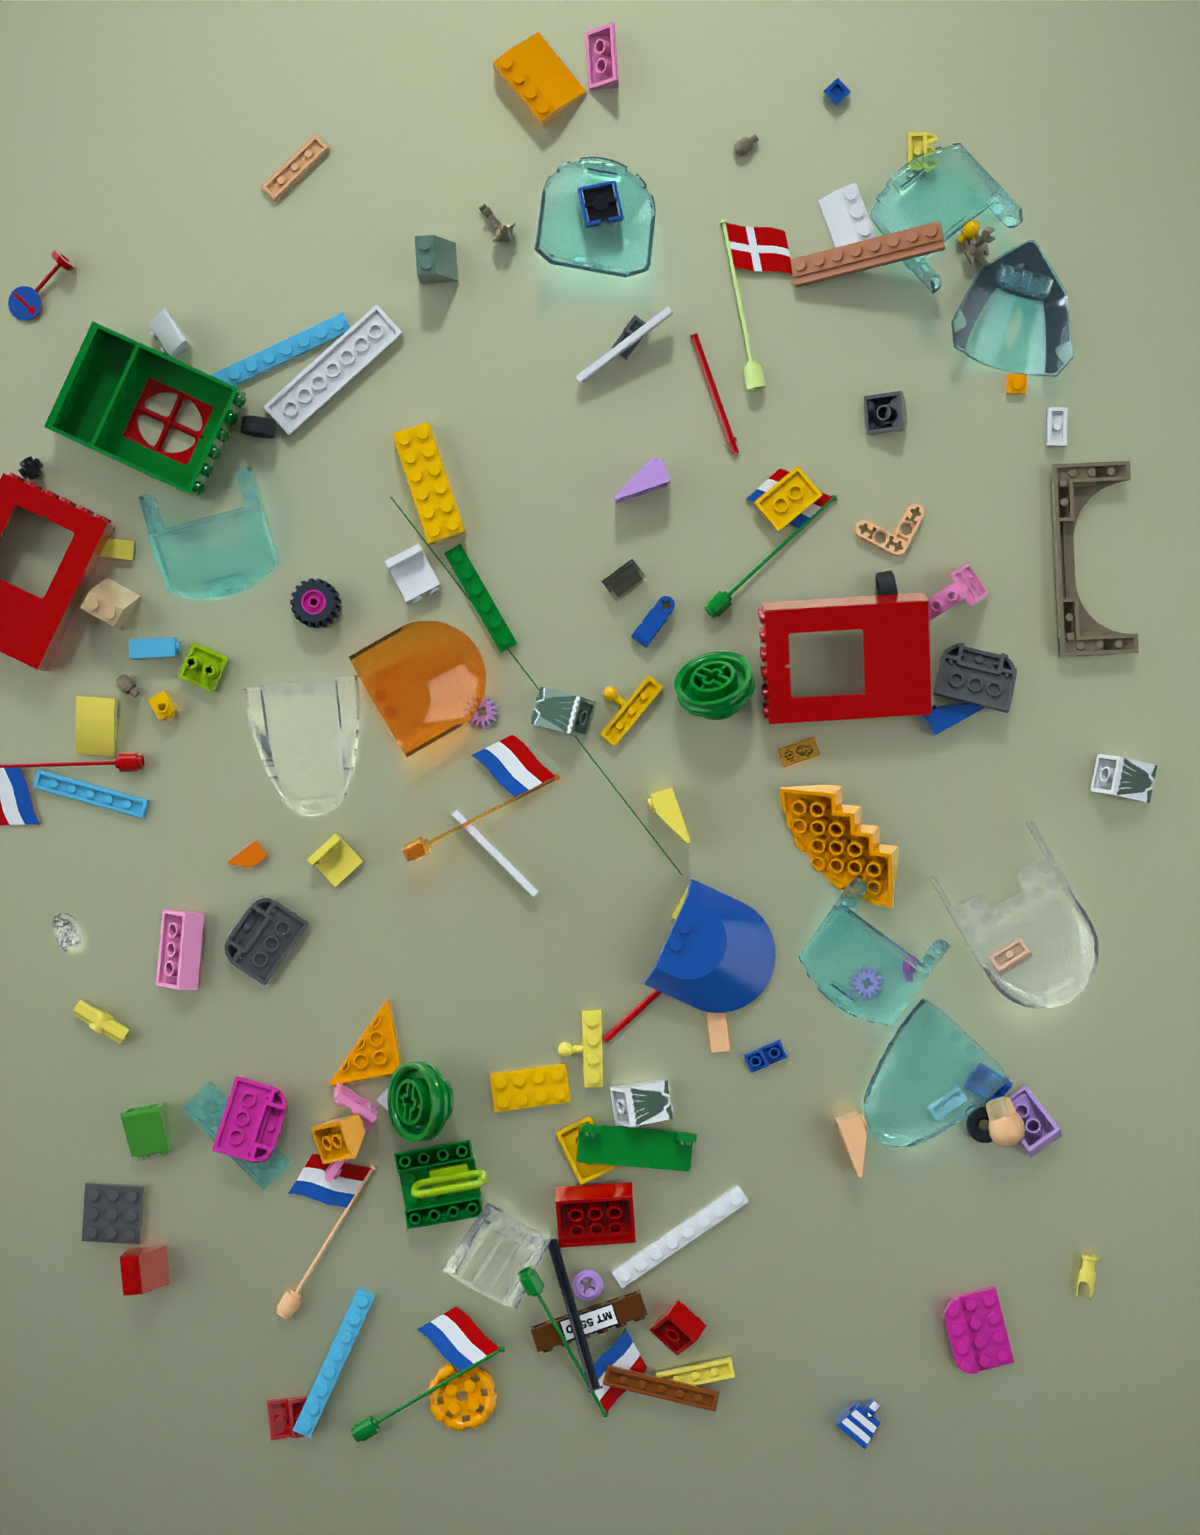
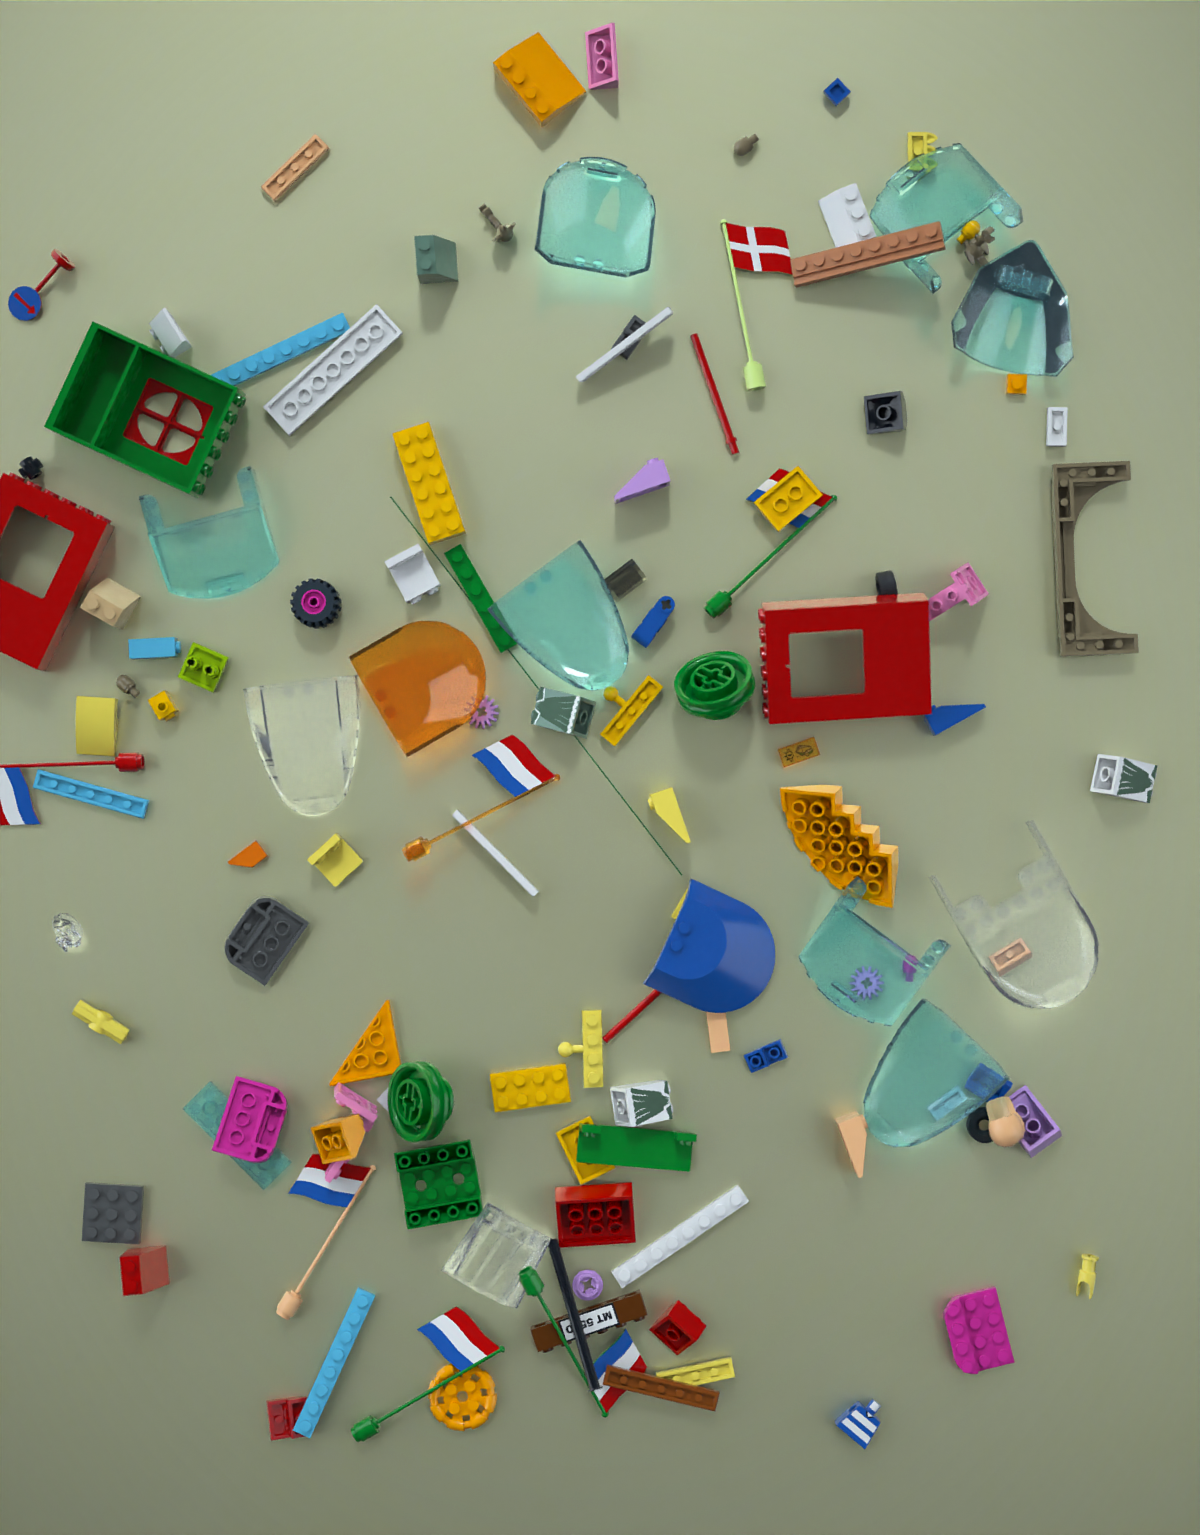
light yellow tile [99,538,135,560] -> none
bright green slope [120,1102,173,1159] -> none
bright pink slope [156,909,204,990] -> none
black tyre [241,416,277,438] -> none
lime bar [411,1162,488,1198] -> none
black piece [577,180,624,229] -> none
light nougat beam [855,504,924,556] -> none
dark grey plate [933,643,1017,713] -> none
none -> clear light blue windscreen [487,540,629,691]

